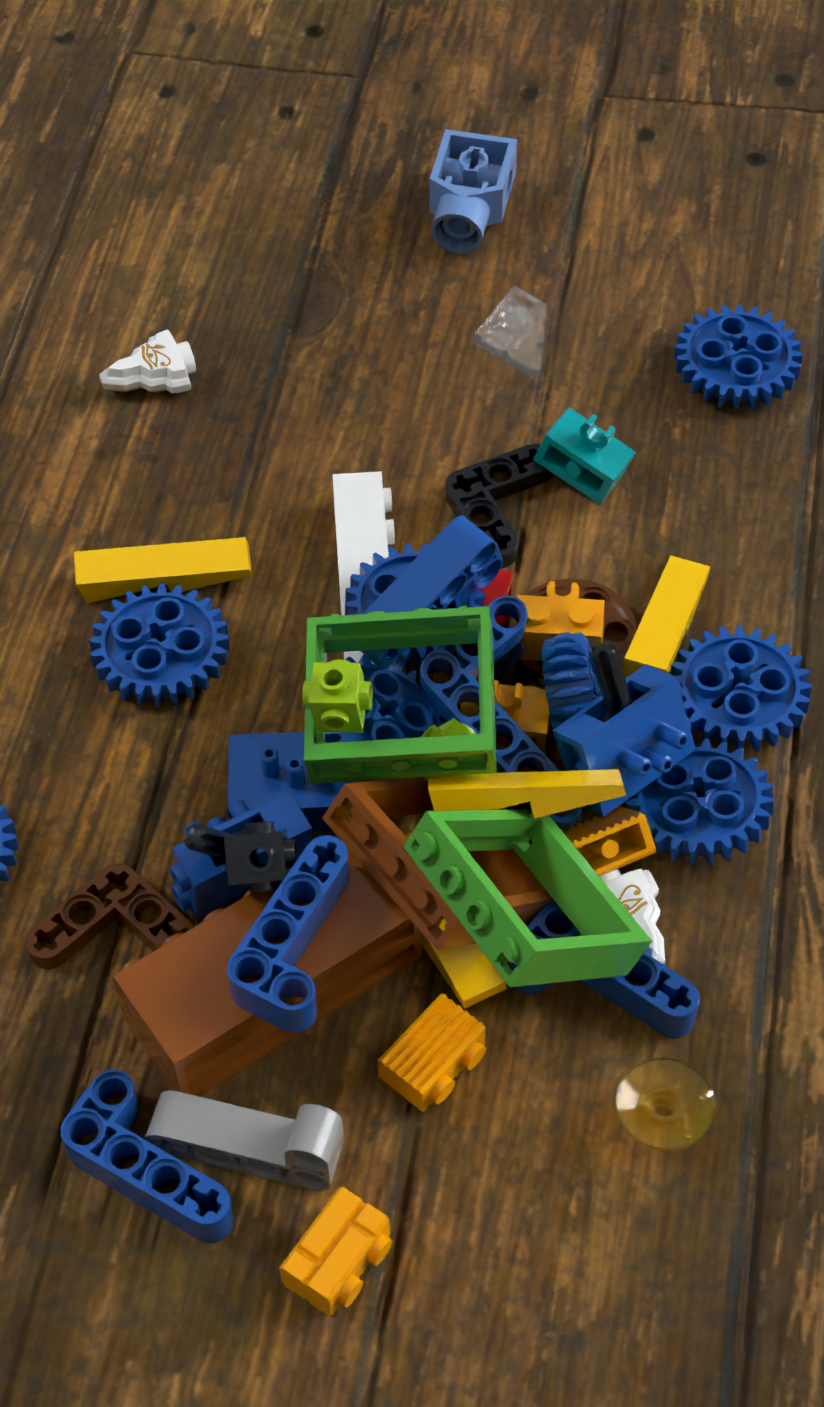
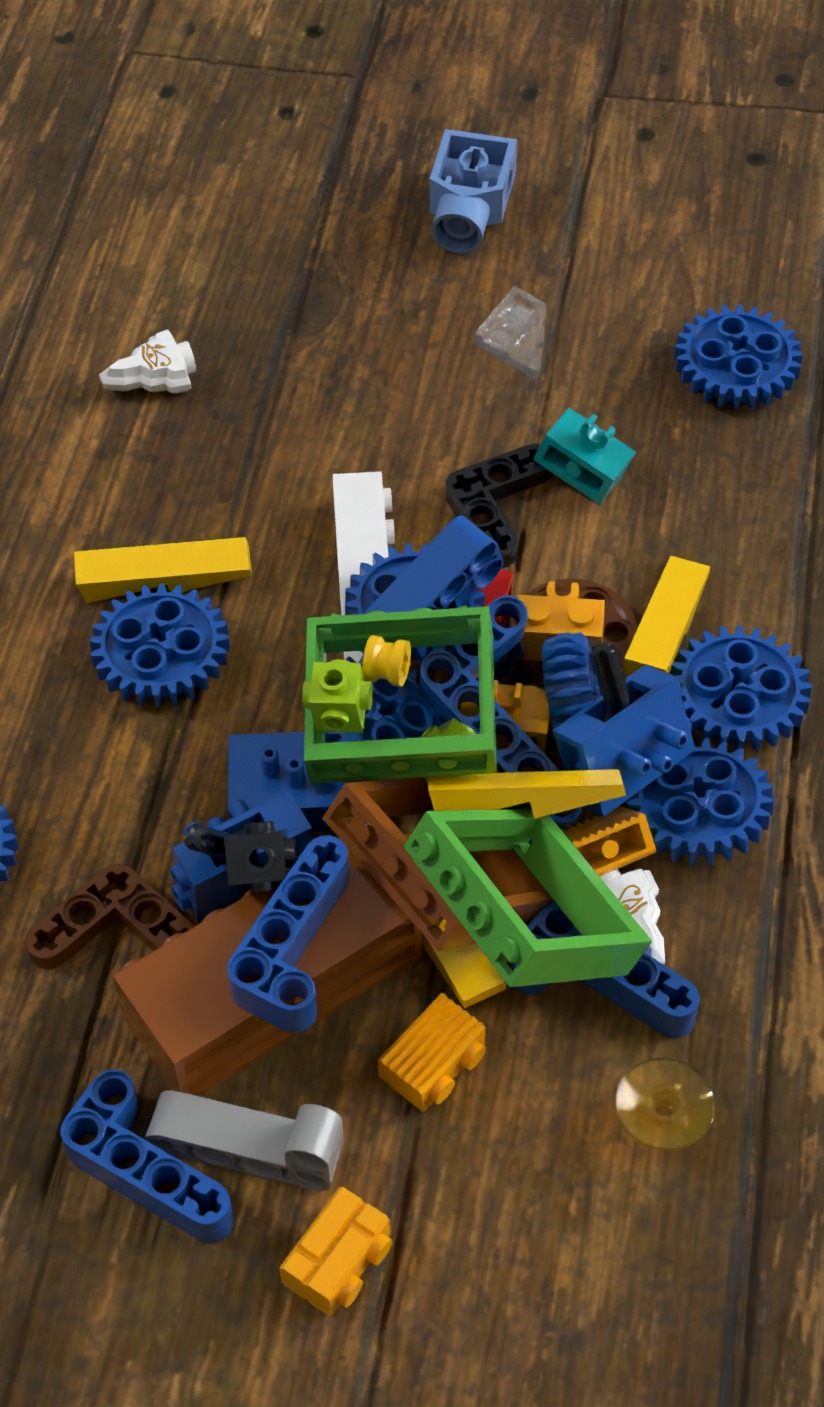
none -> yellow wheel [362,635,411,687]

